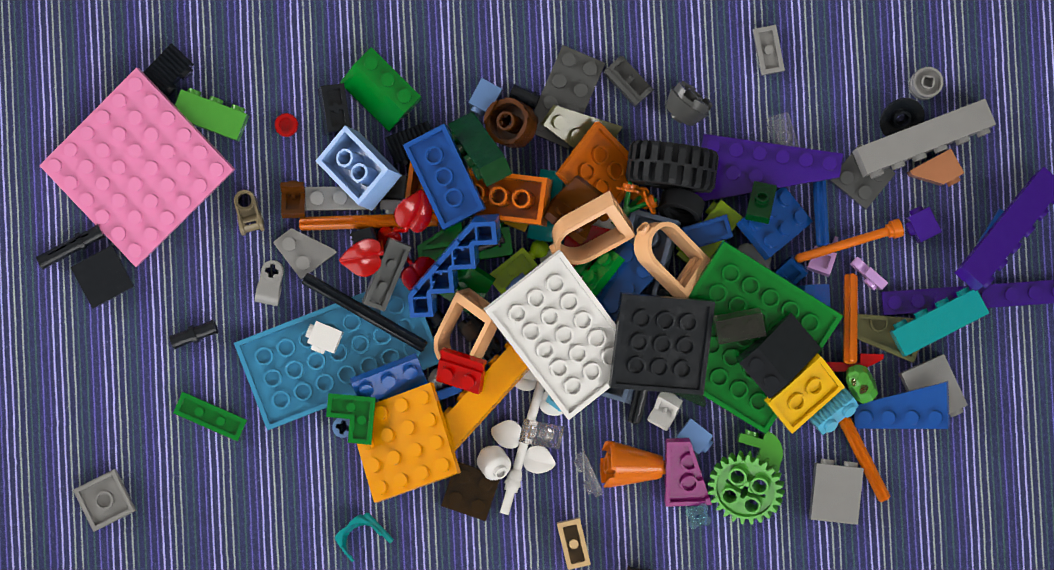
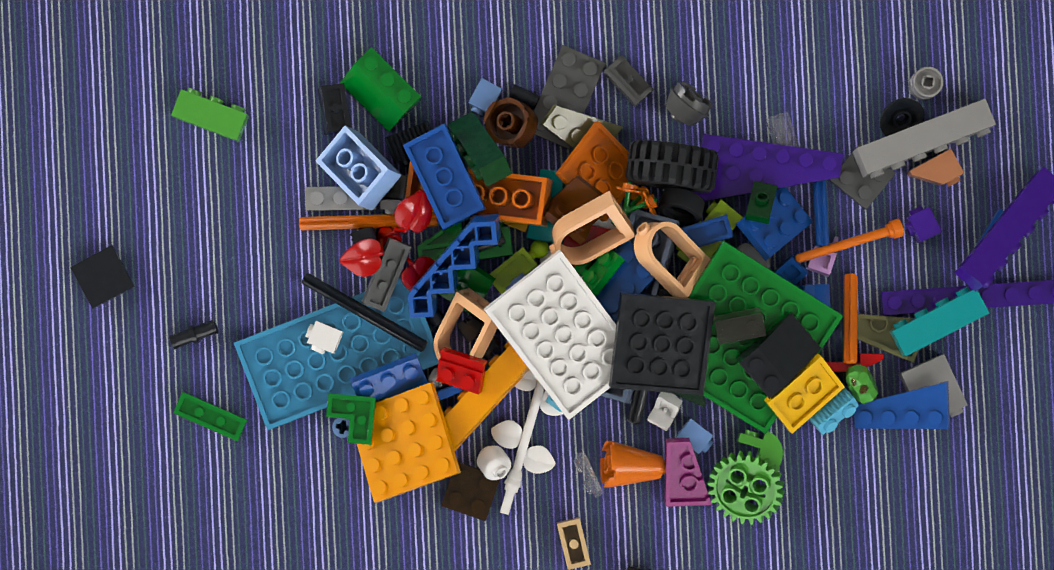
black pin [36,224,105,270] -> none
bright pink plate [39,68,235,267] -> none
light grey plate [73,469,137,532] -> none
black brick [143,43,194,97] -> none
dark tan piece [234,190,265,236] -> none
light grey piece [254,260,284,306] -> none
light grey wing [273,228,337,280] -> none
red tile [275,113,299,137] -> none
reddish brown bracket [280,180,306,218] -> none
teal helmet [334,513,394,562] -> none
clear plate [519,419,564,449] -> none
clear light blue plate [685,503,711,529] -> none
light grey plate [752,25,785,76] -> none
light grey brick [809,459,864,525] -> none
orange axle [839,417,890,502] -> none
lavender plate [850,257,888,290] -> none

